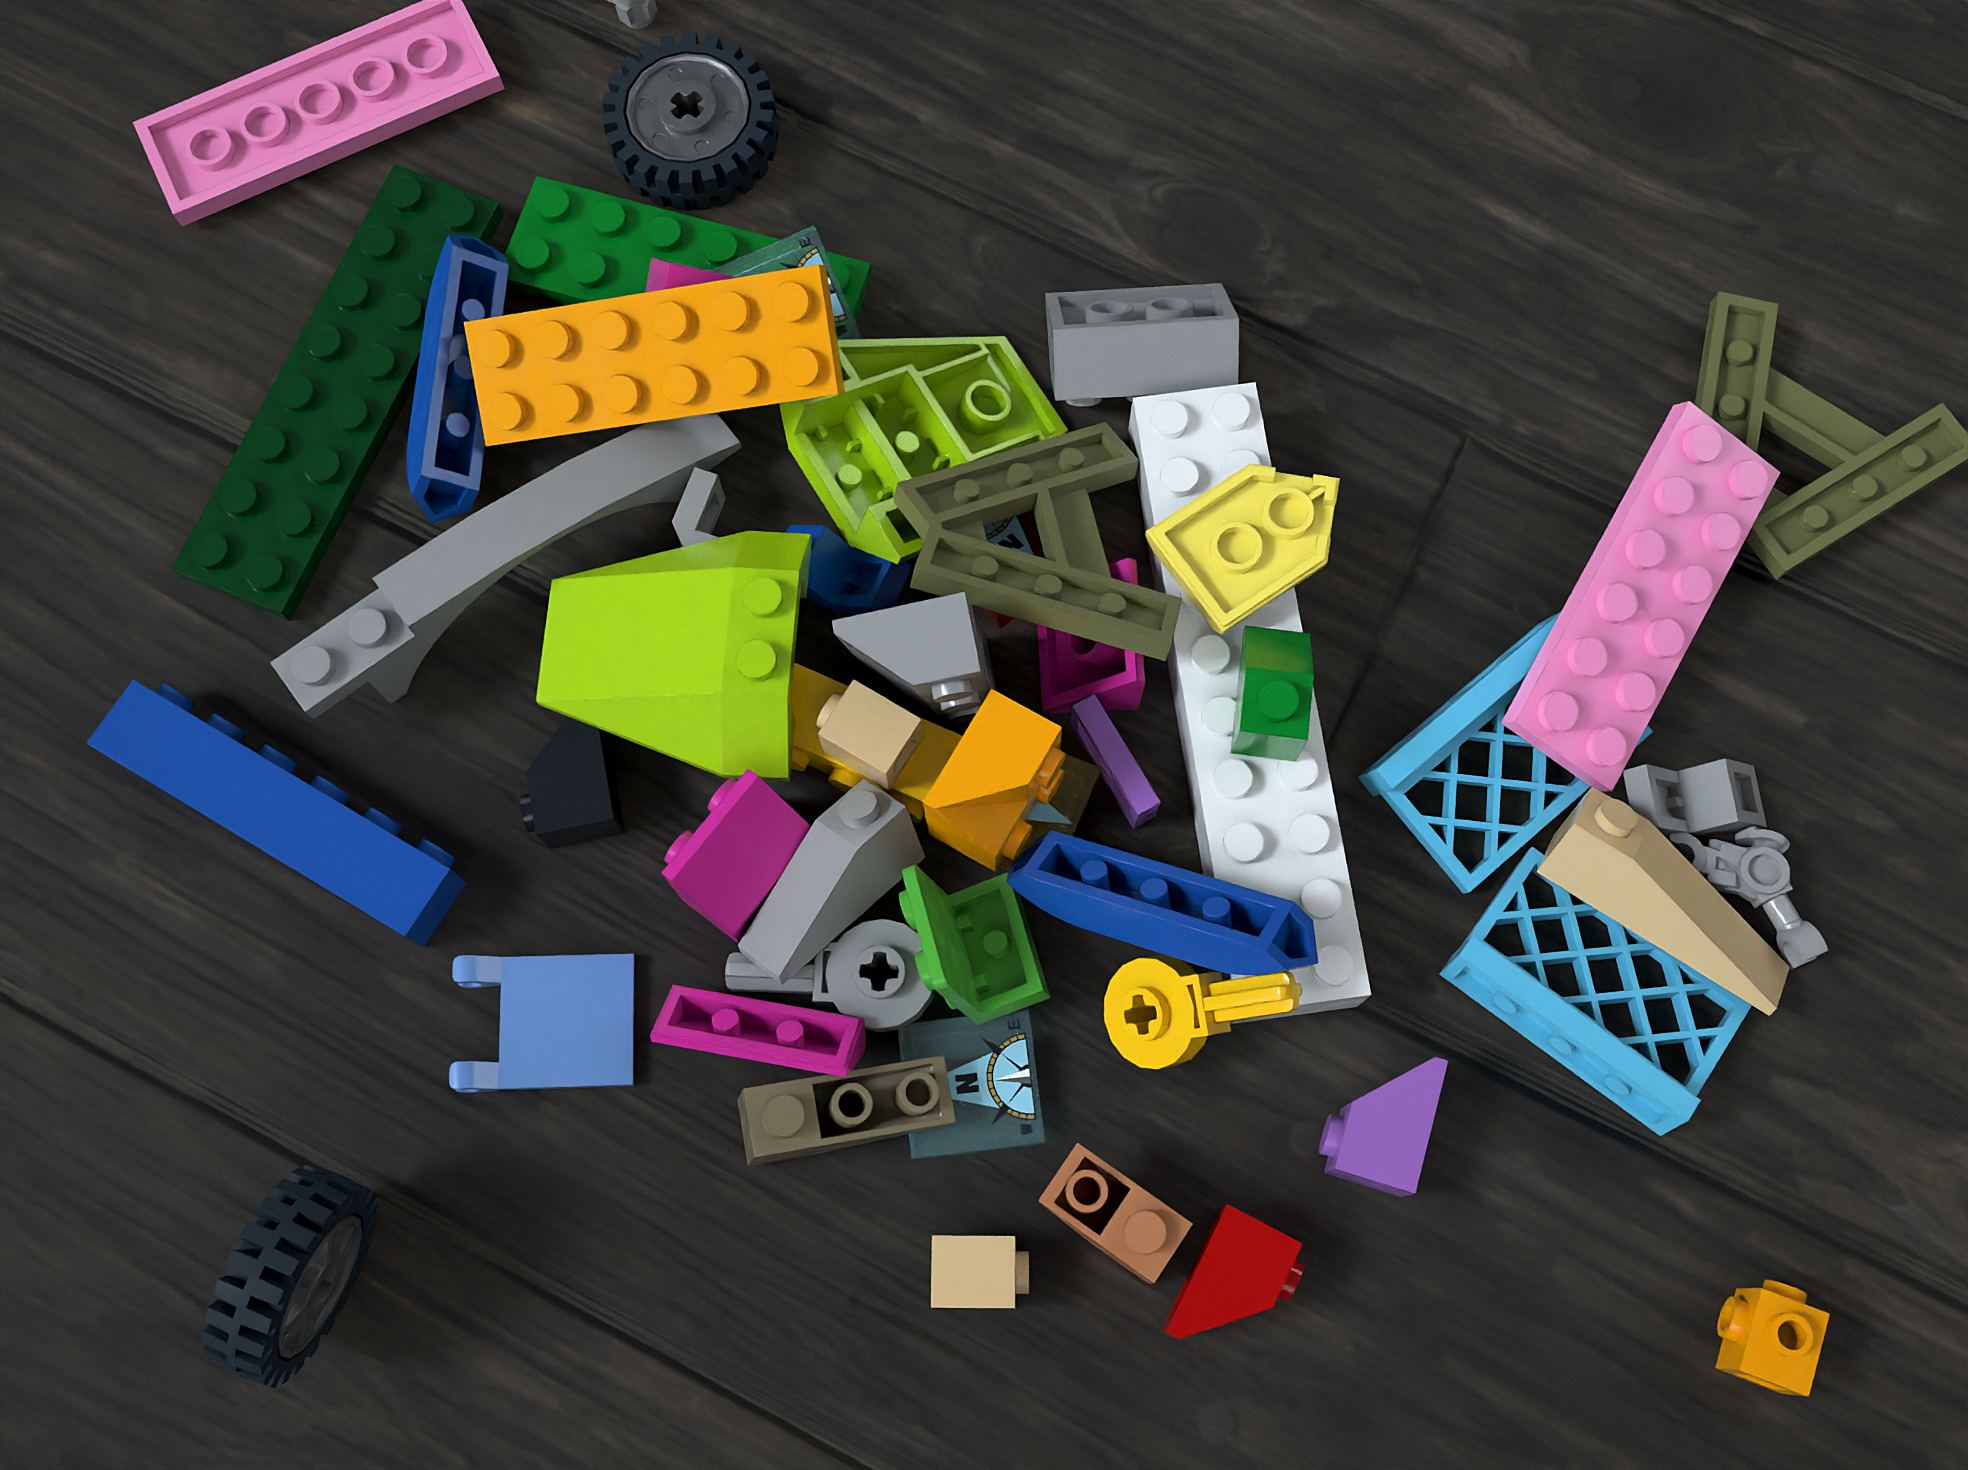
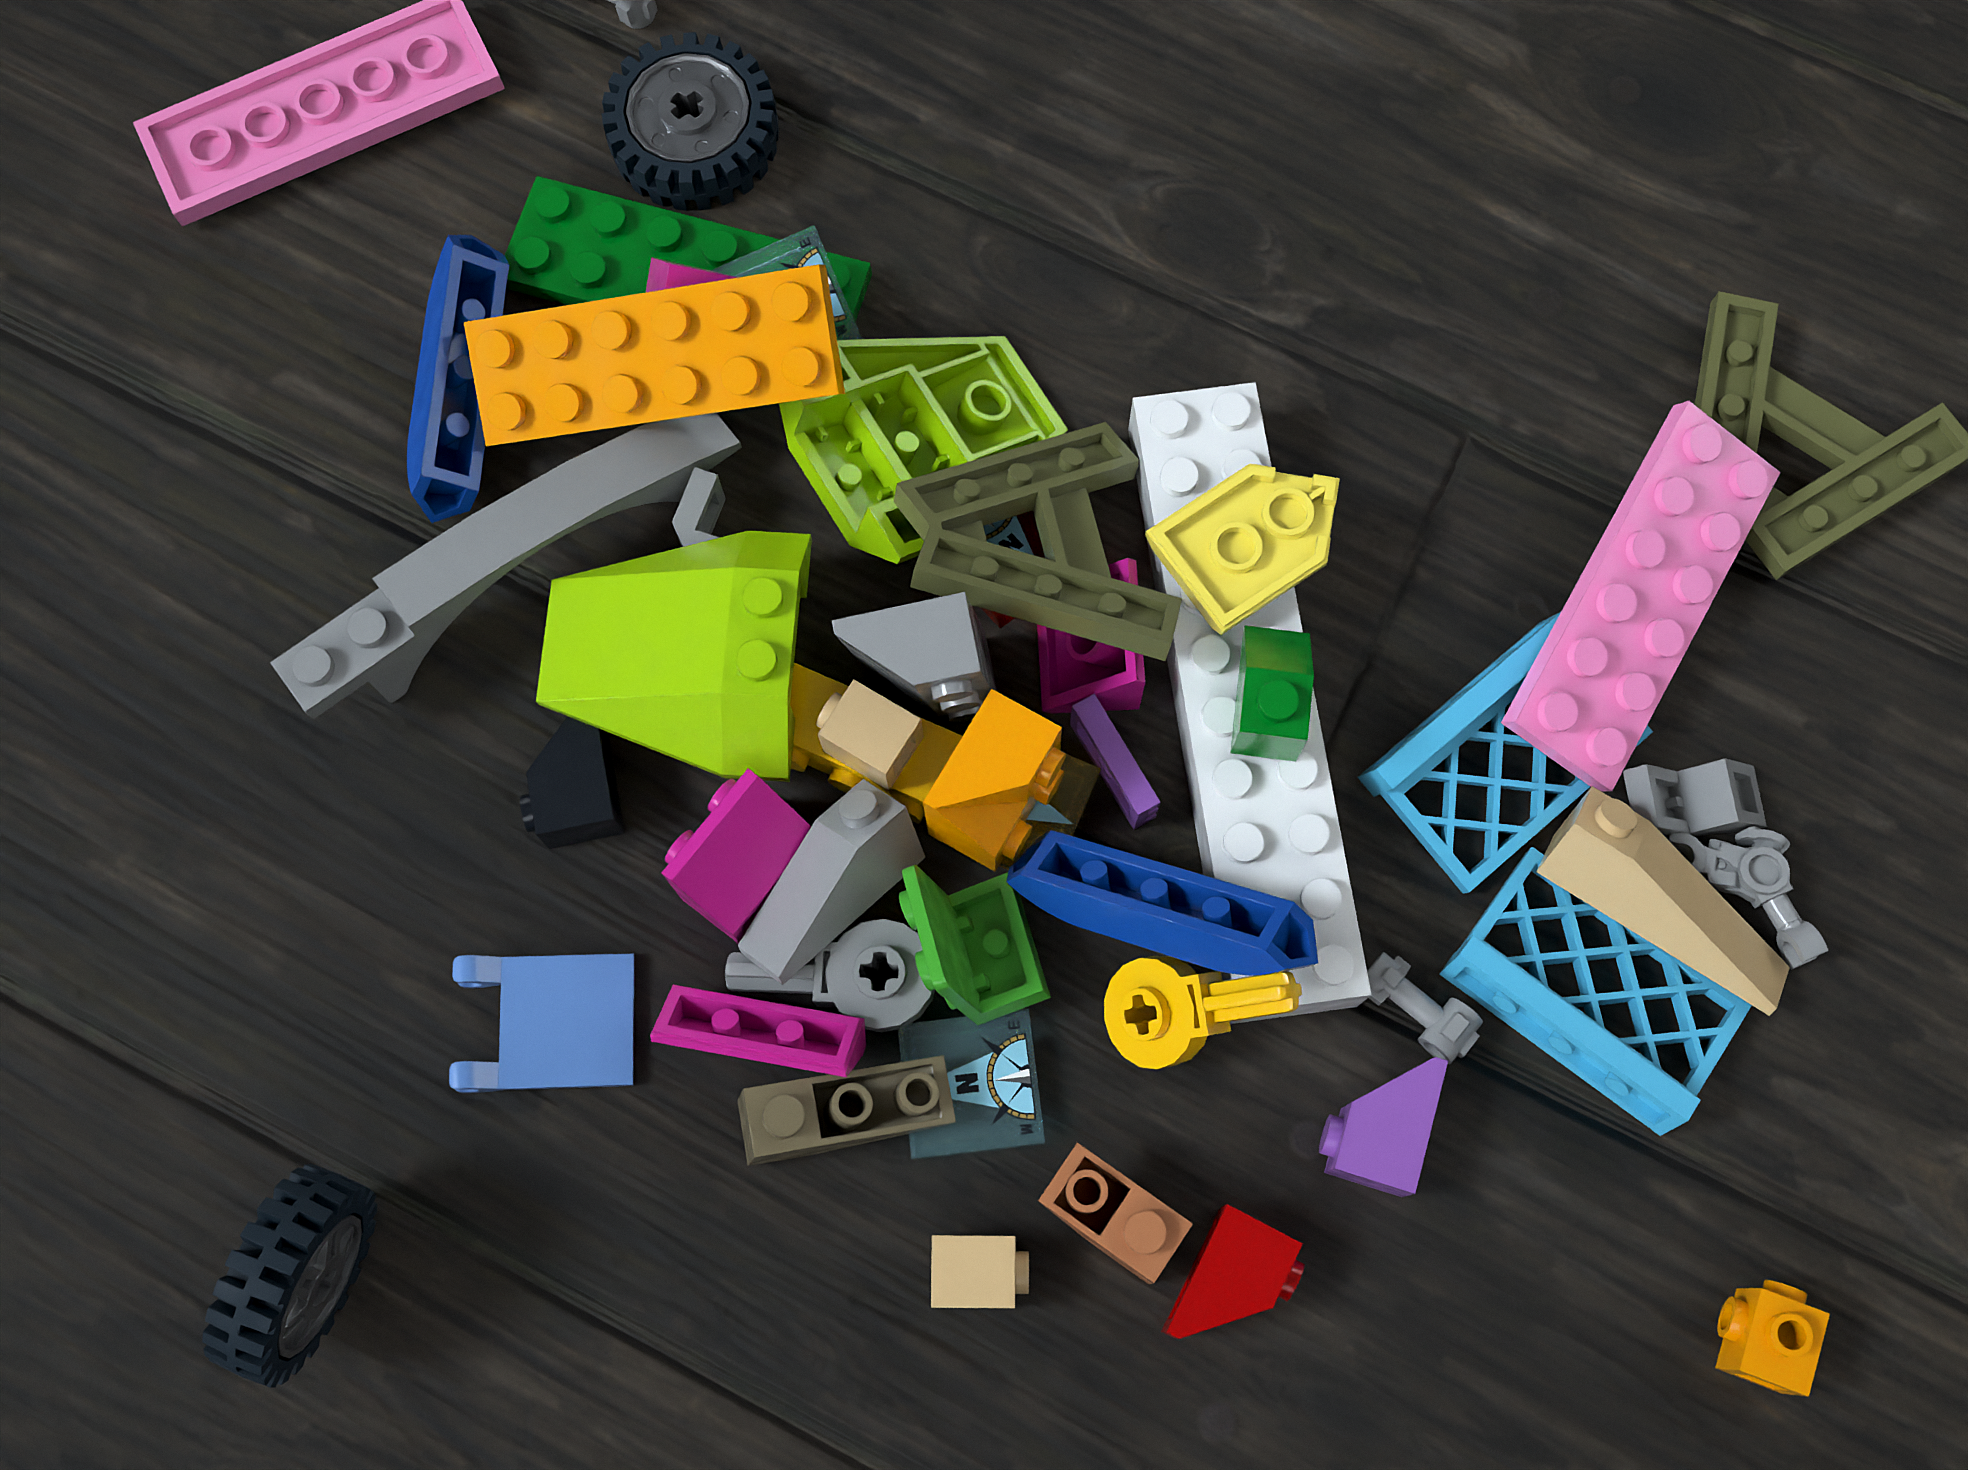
blue brick [86,680,467,948] -> none
dark green plate [171,164,504,621] -> none
blue slope [786,525,913,617] -> none
light grey slope [1045,283,1239,406] -> none
none -> light grey bar [1367,952,1483,1064]

